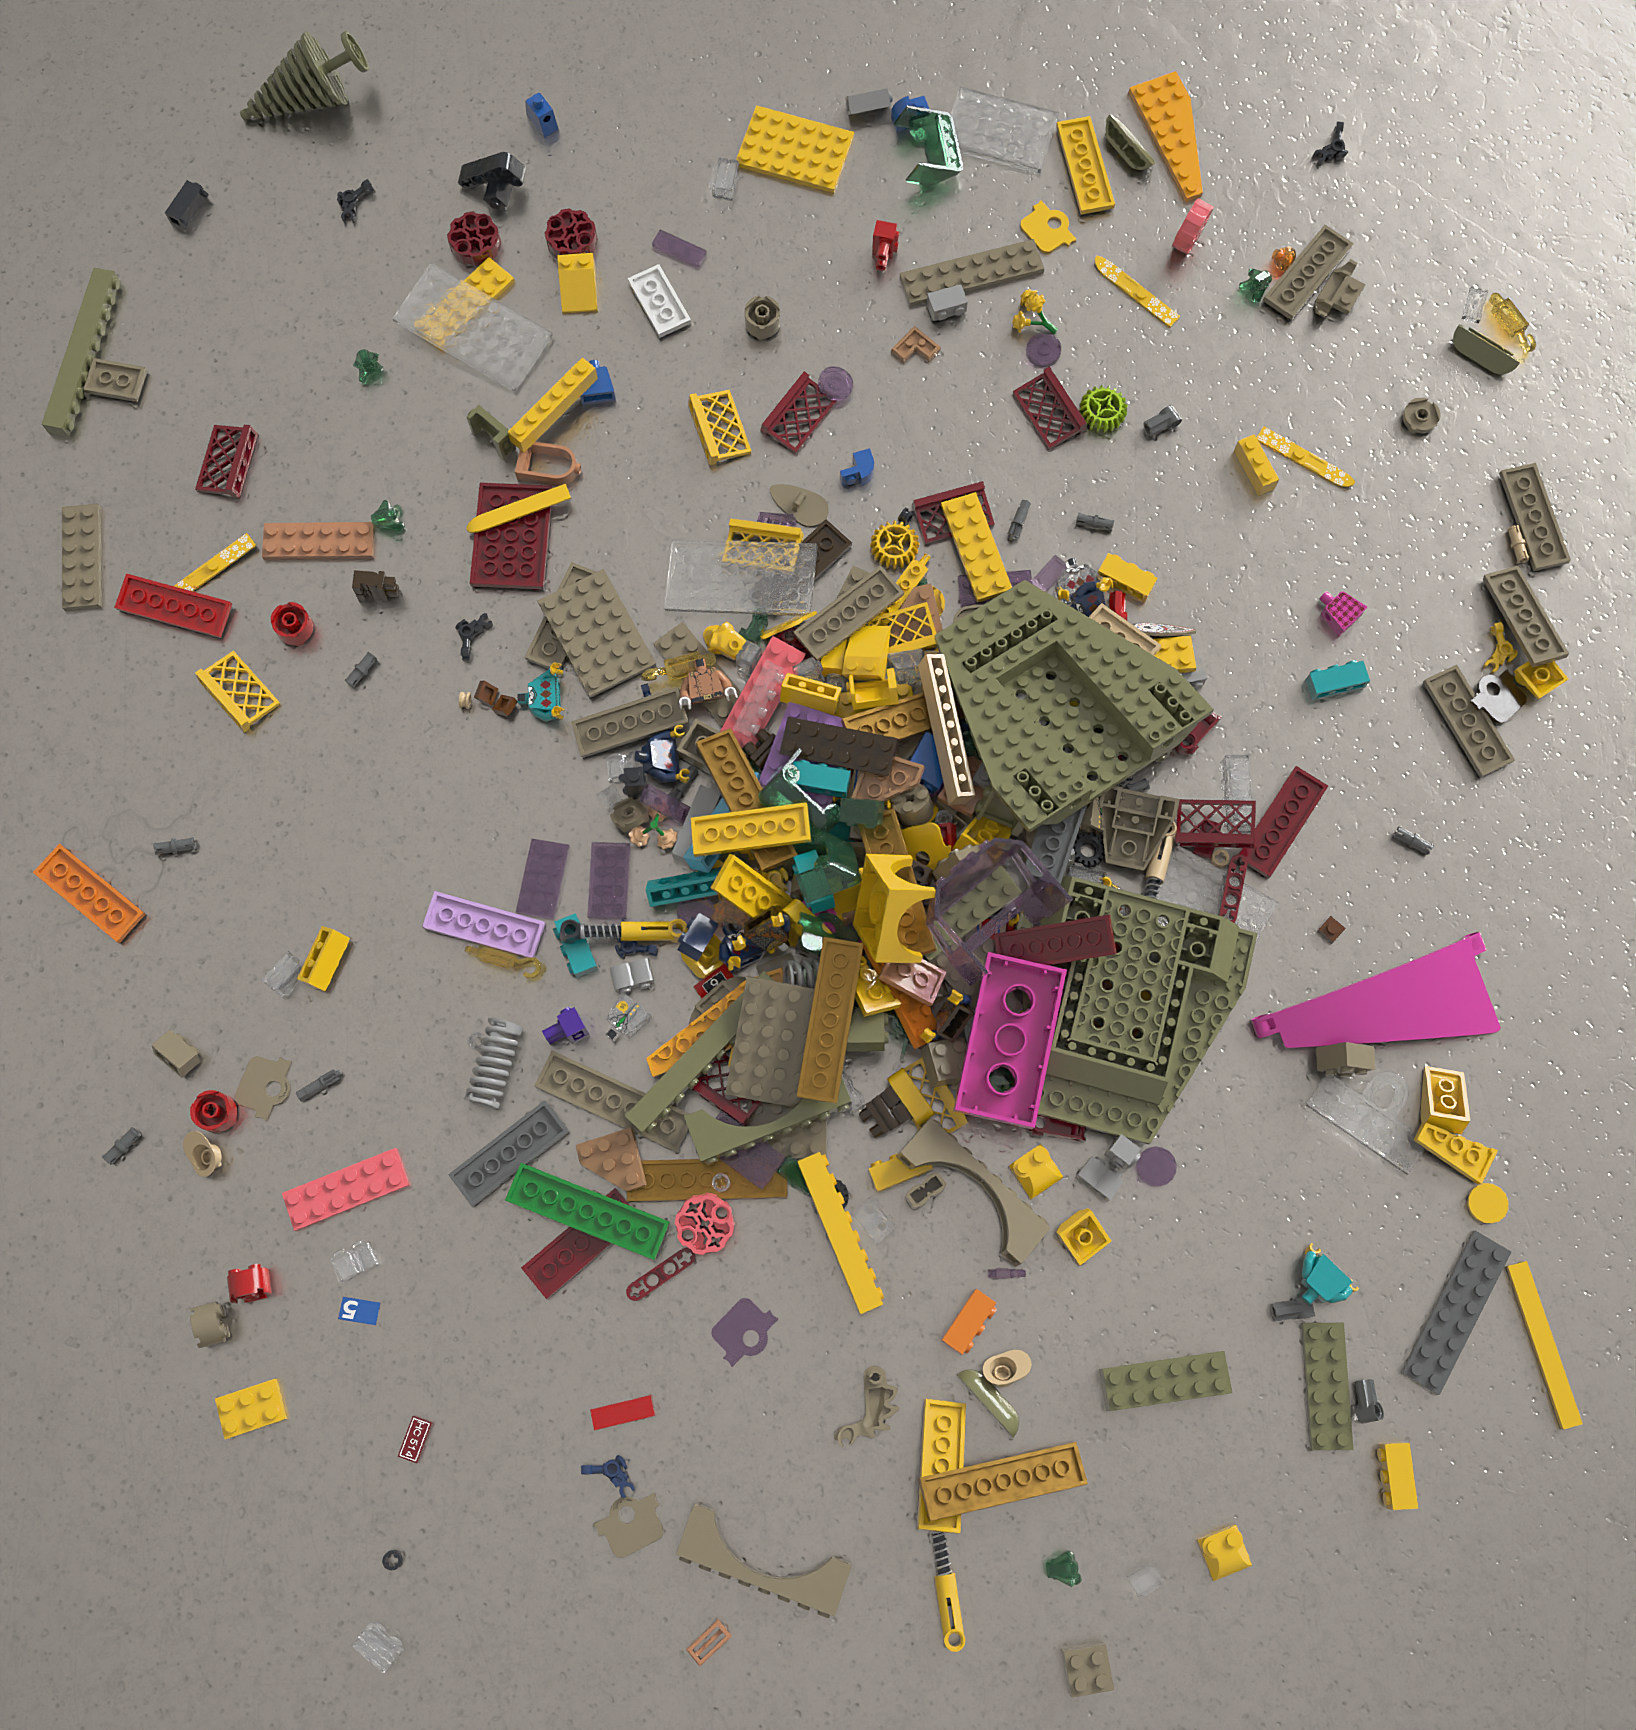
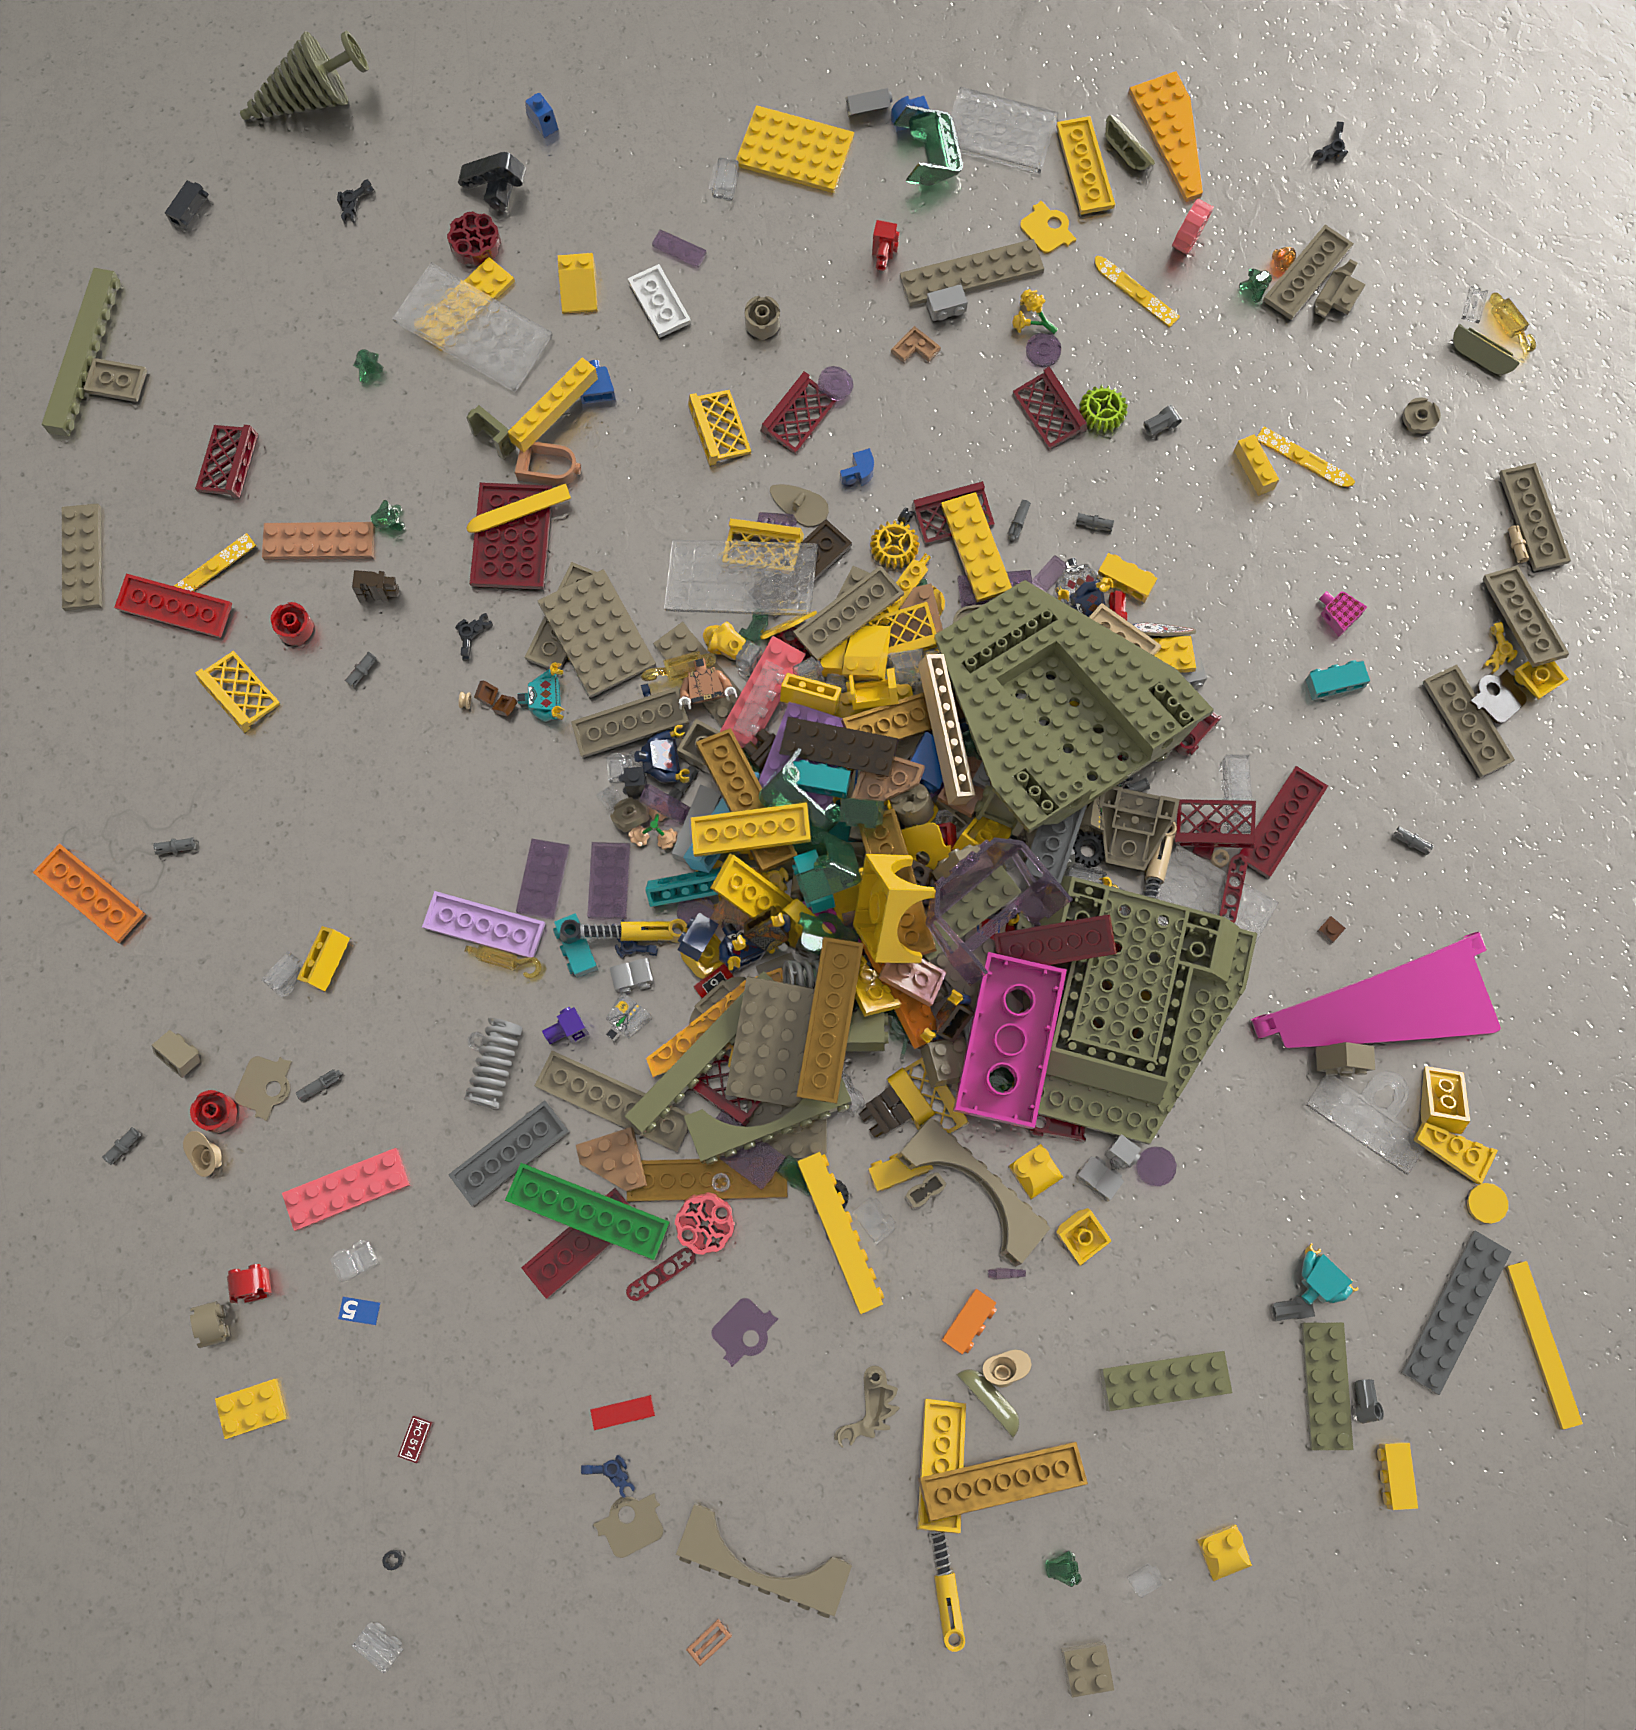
dark red connector [544,208,598,259] -> none

